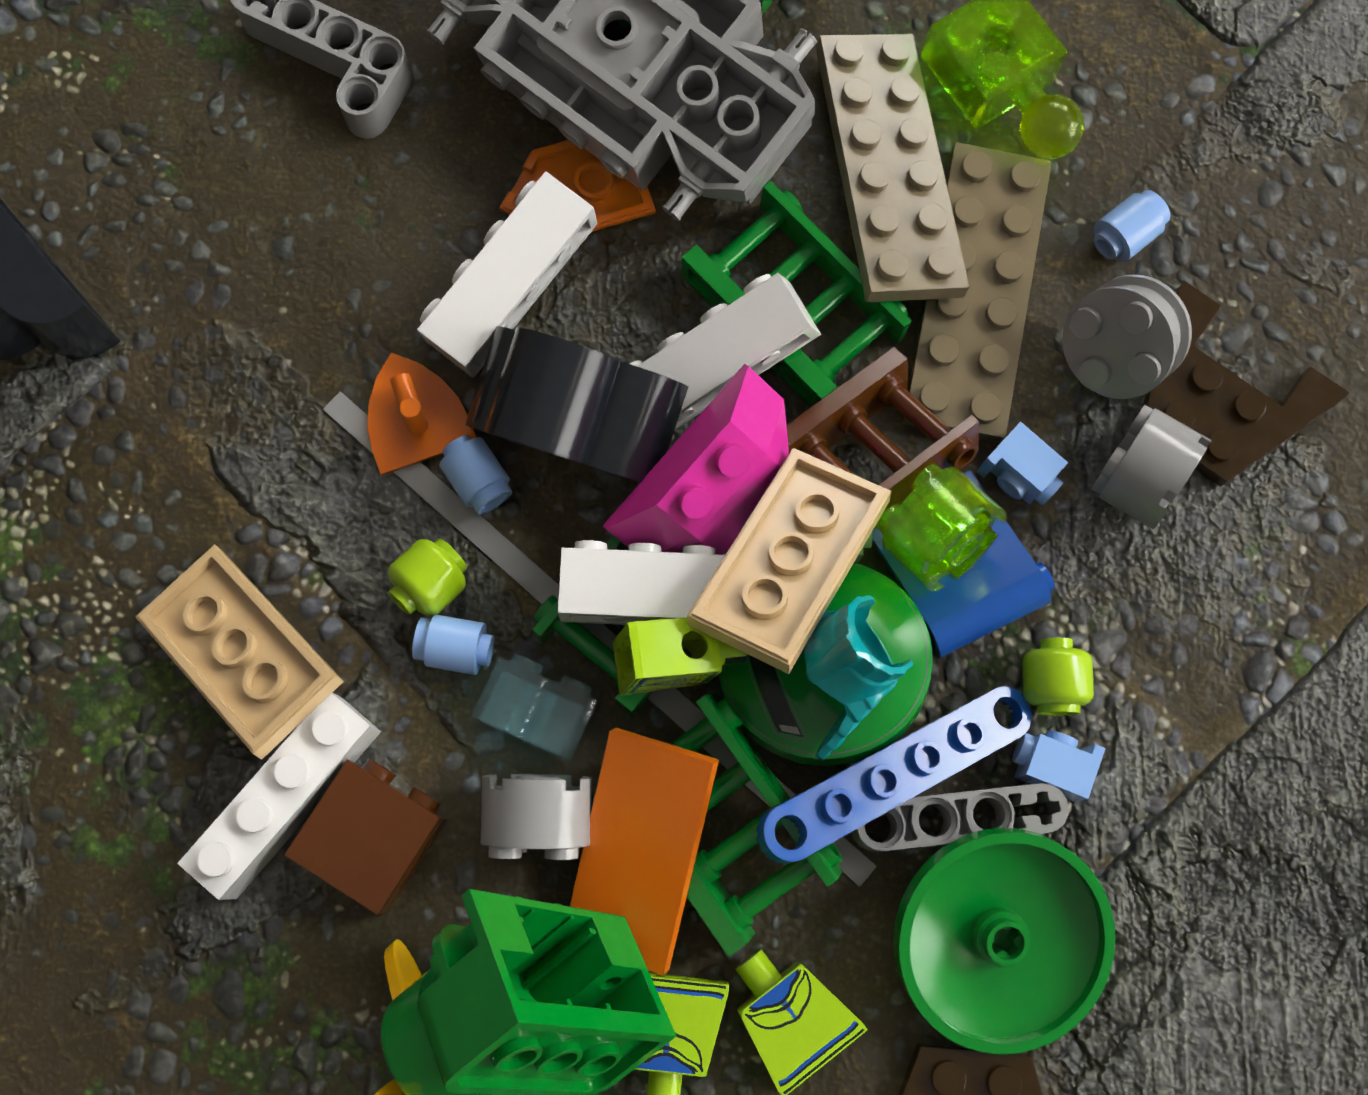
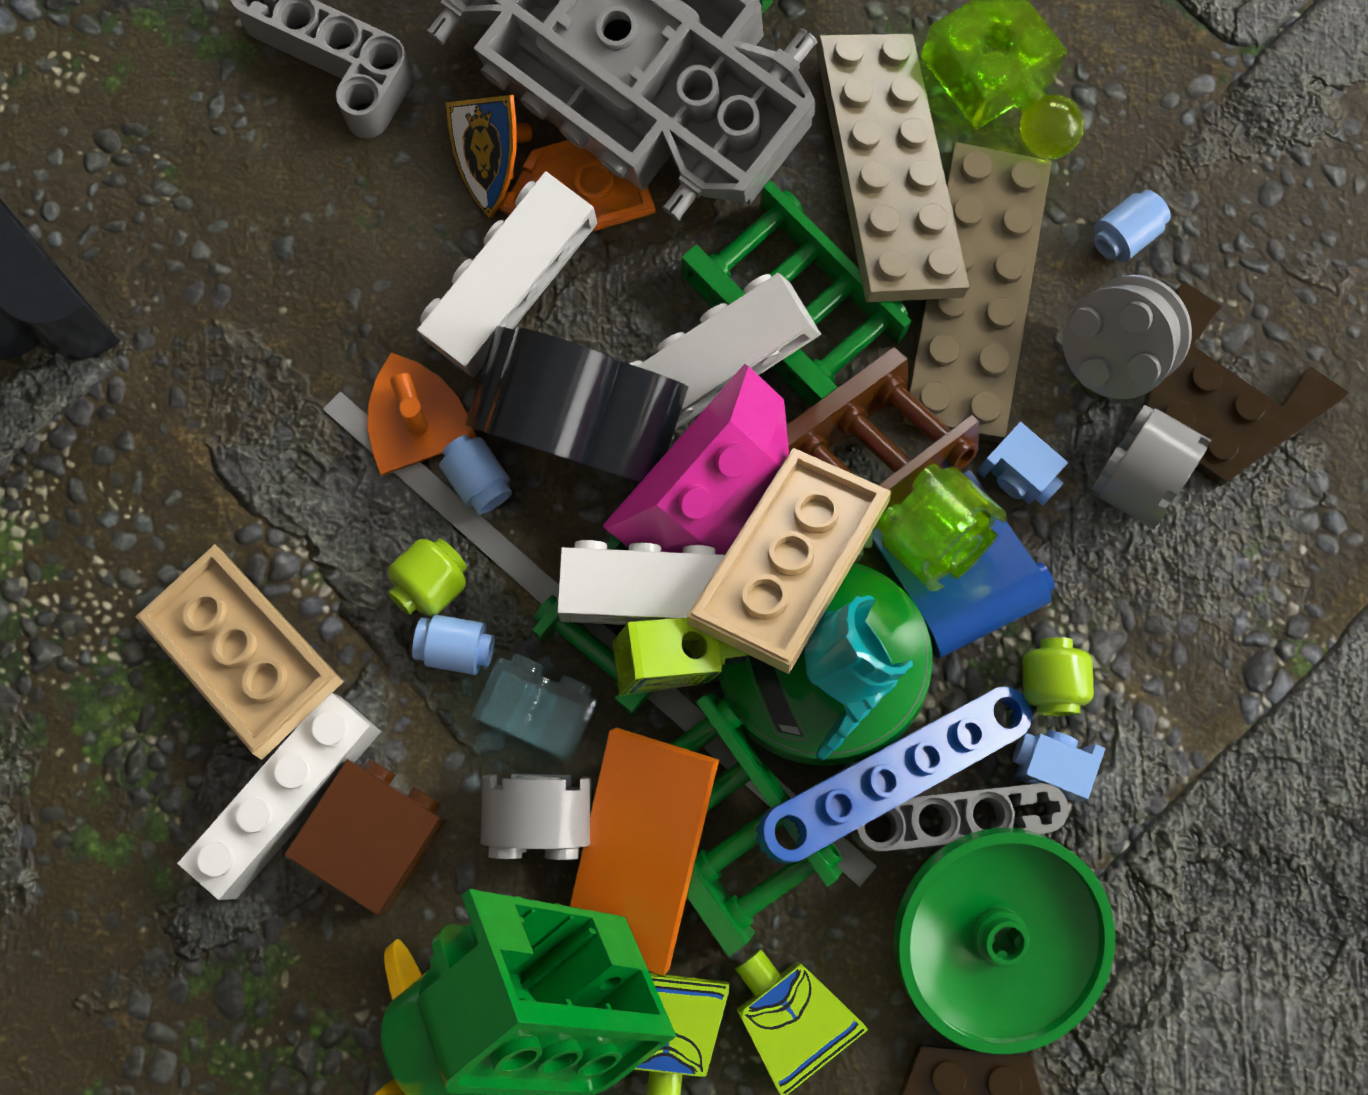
none -> shield [446,95,532,218]

